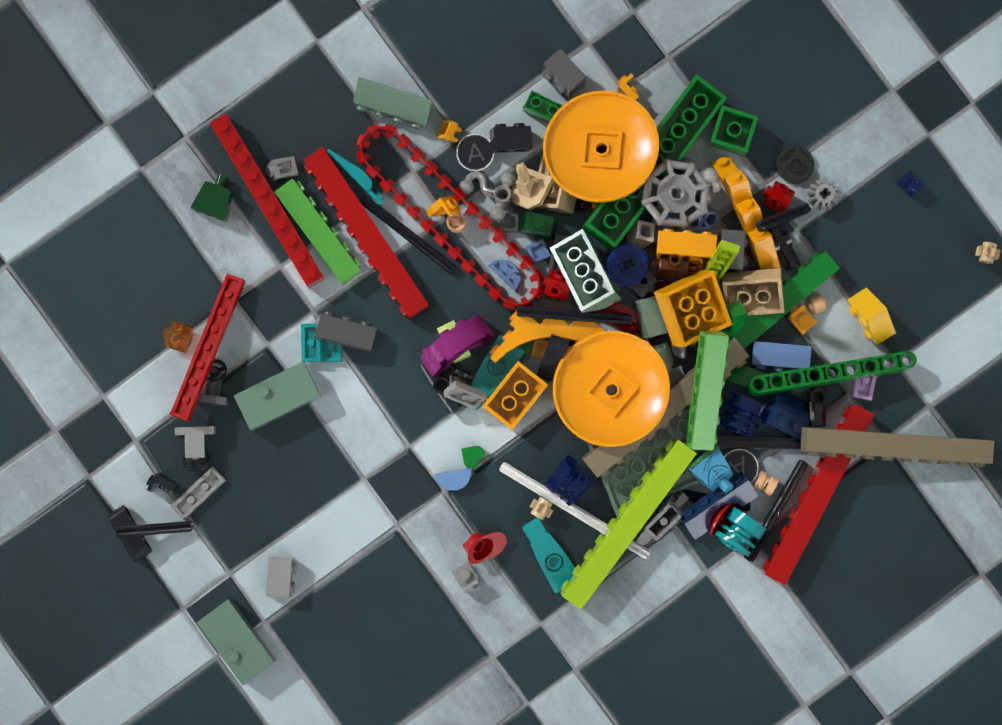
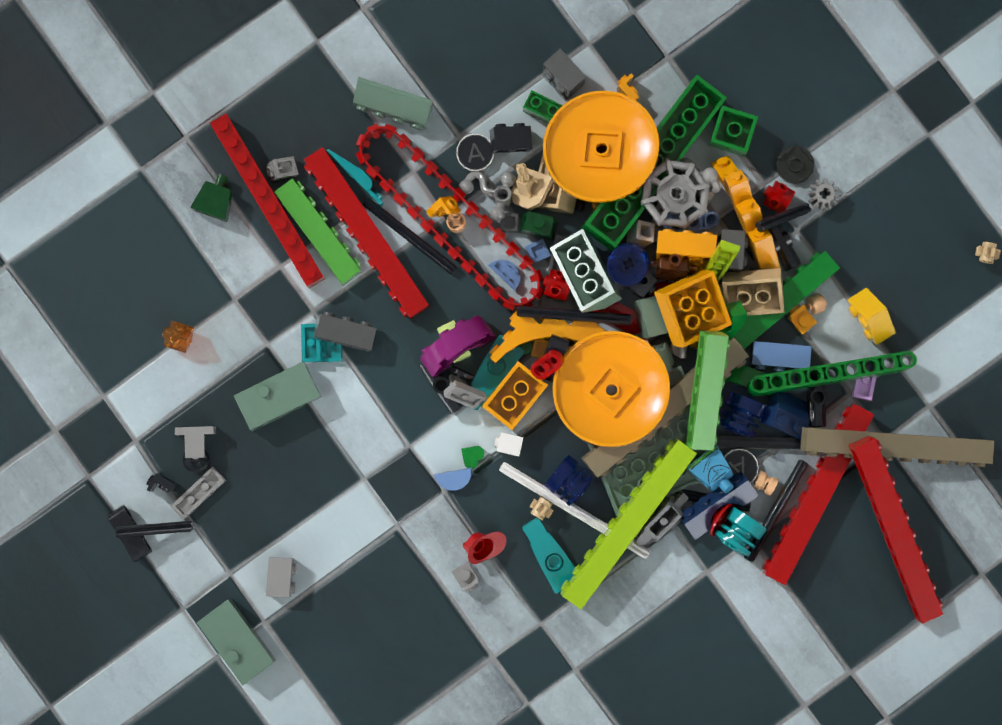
red plate [170,274,246,422] -> none
dark grey piece [198,359,229,406] -> none
light orange tile [437,120,462,142] -> none
clear blue wheel [897,170,924,197] -> none
none -> white brick [494,432,523,457]
none -> red plate [531,350,564,380]
none -> red brick [848,436,943,624]

